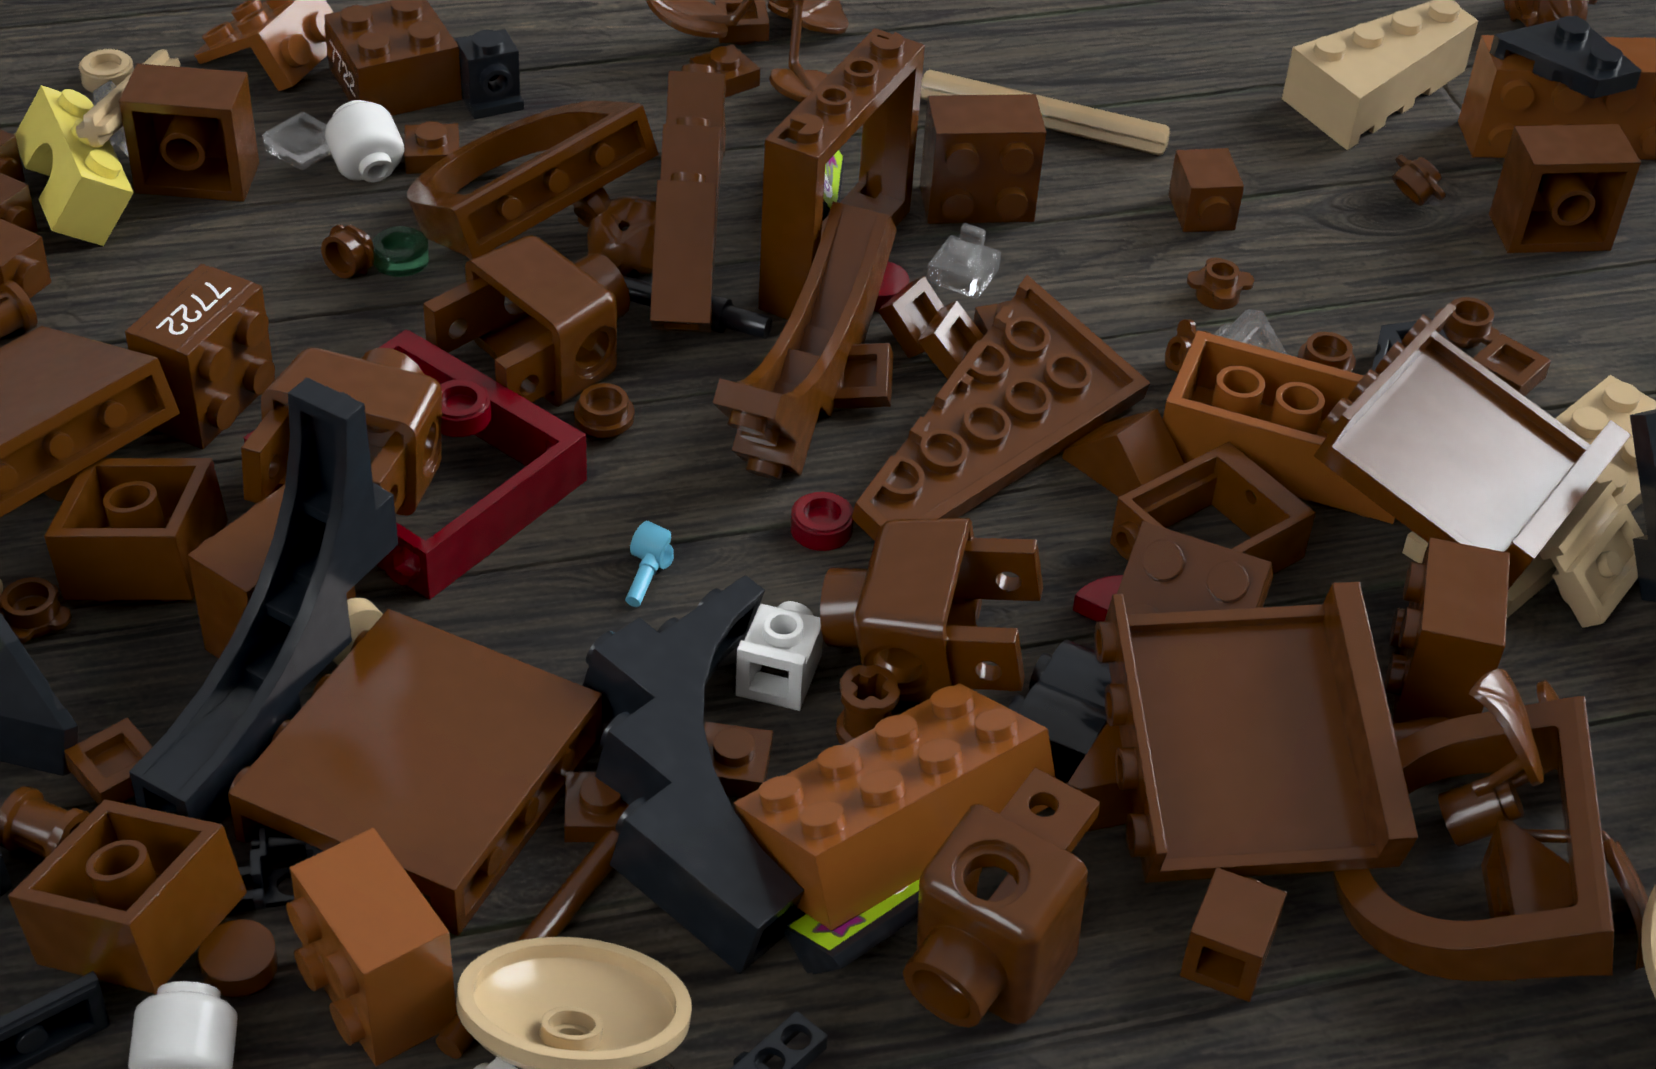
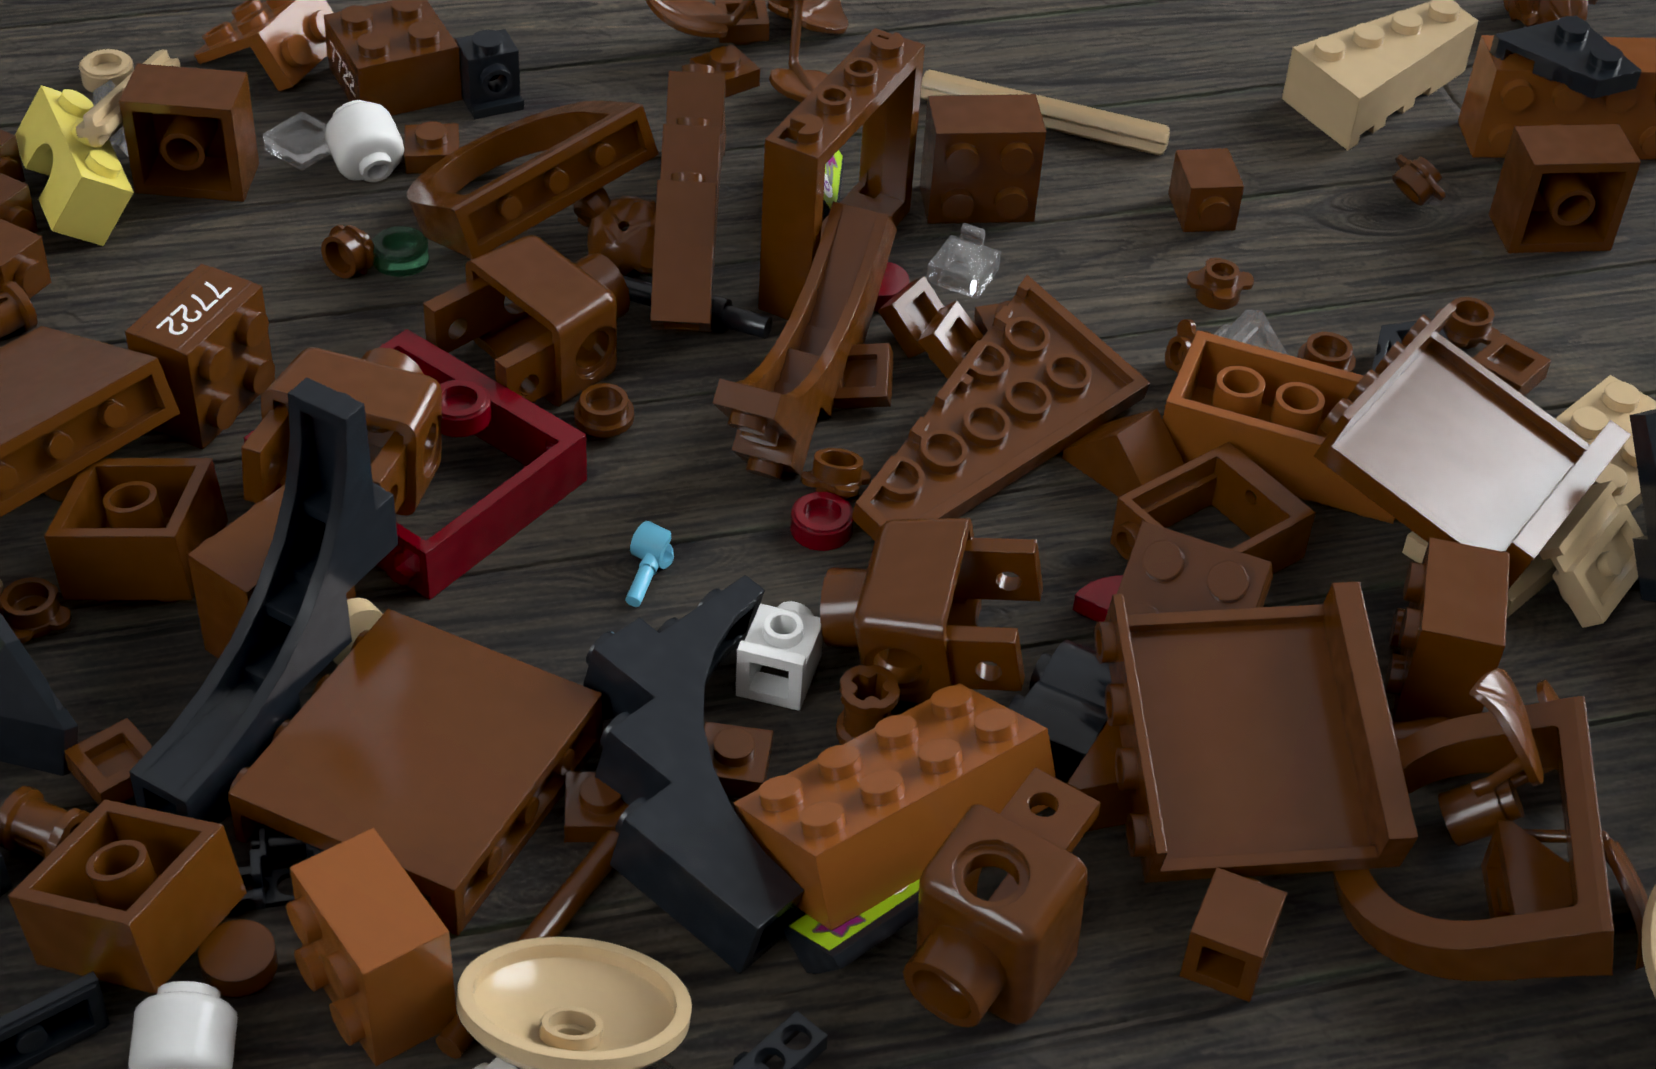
none -> reddish brown plate [800,448,871,499]

